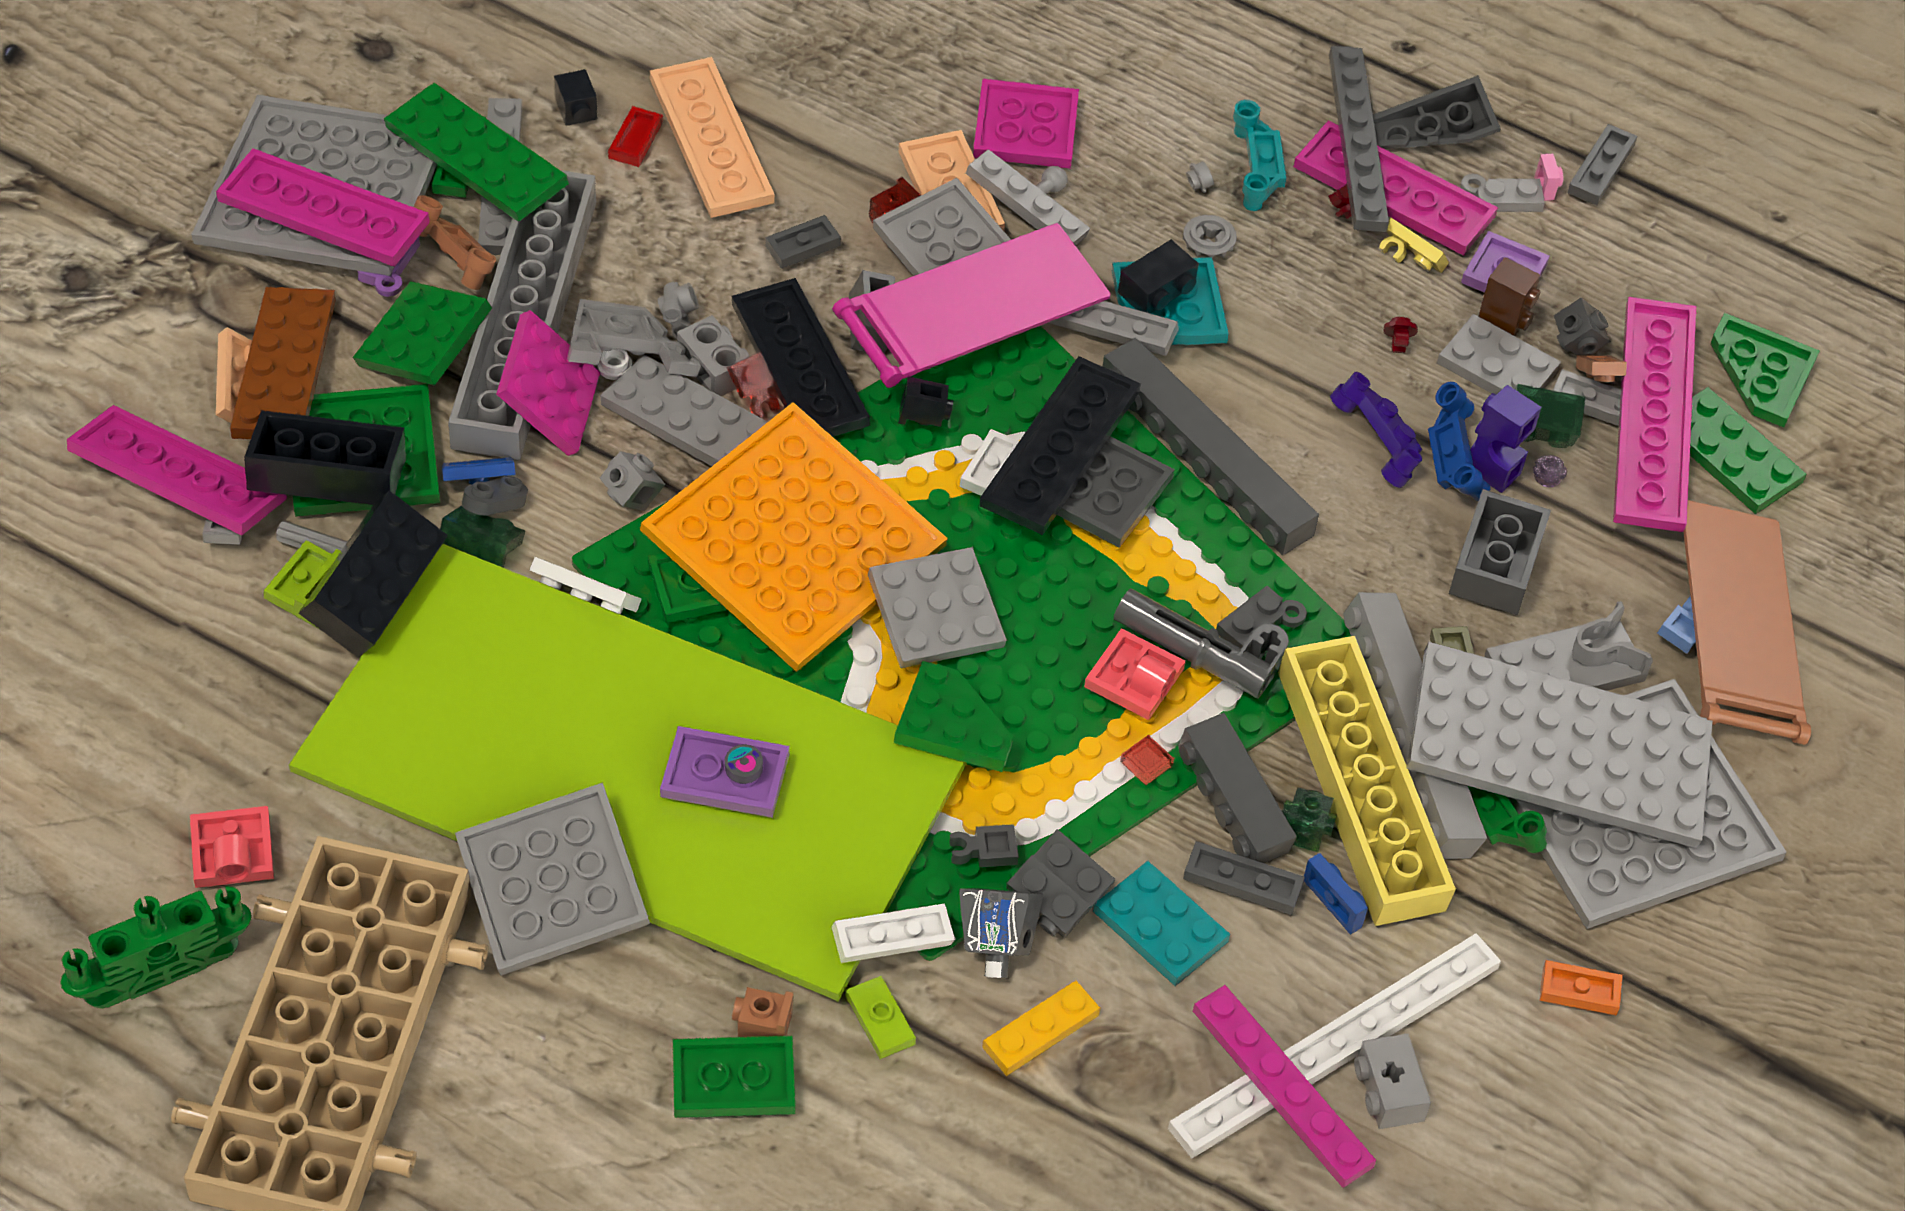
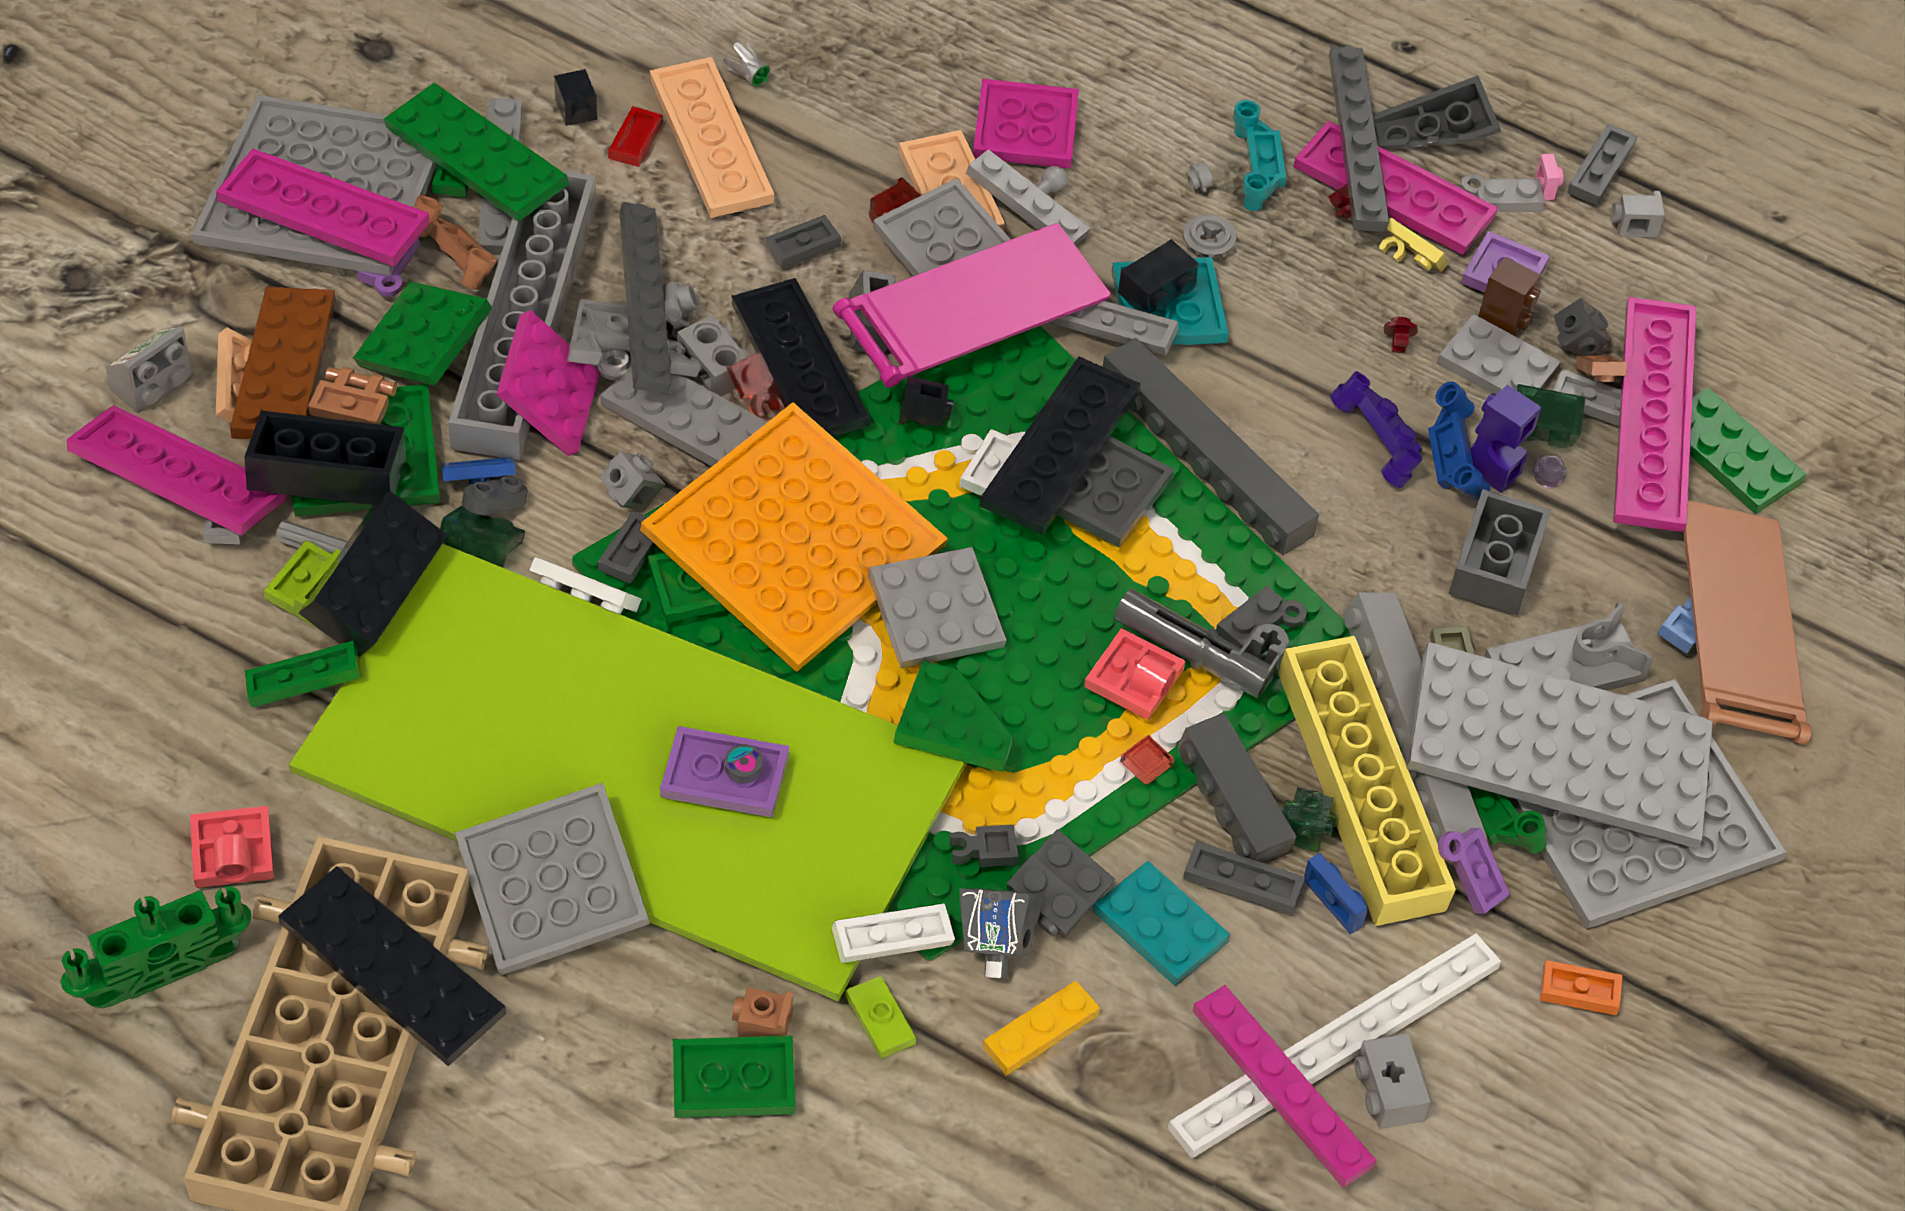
green plate [1710,312,1820,428] -> none
none -> light grey slope [105,326,192,413]
none -> green plate [245,641,361,708]
none -> black plate [278,866,506,1067]
none -> nougat plate [308,367,397,424]
none -> dark grey plate [598,511,656,584]
none -> dark grey plate [619,202,671,395]
none -> flat silver piece [723,42,770,87]
none -> medium lavender hinge [1438,828,1510,914]
none -> light grey brick [1611,191,1665,238]

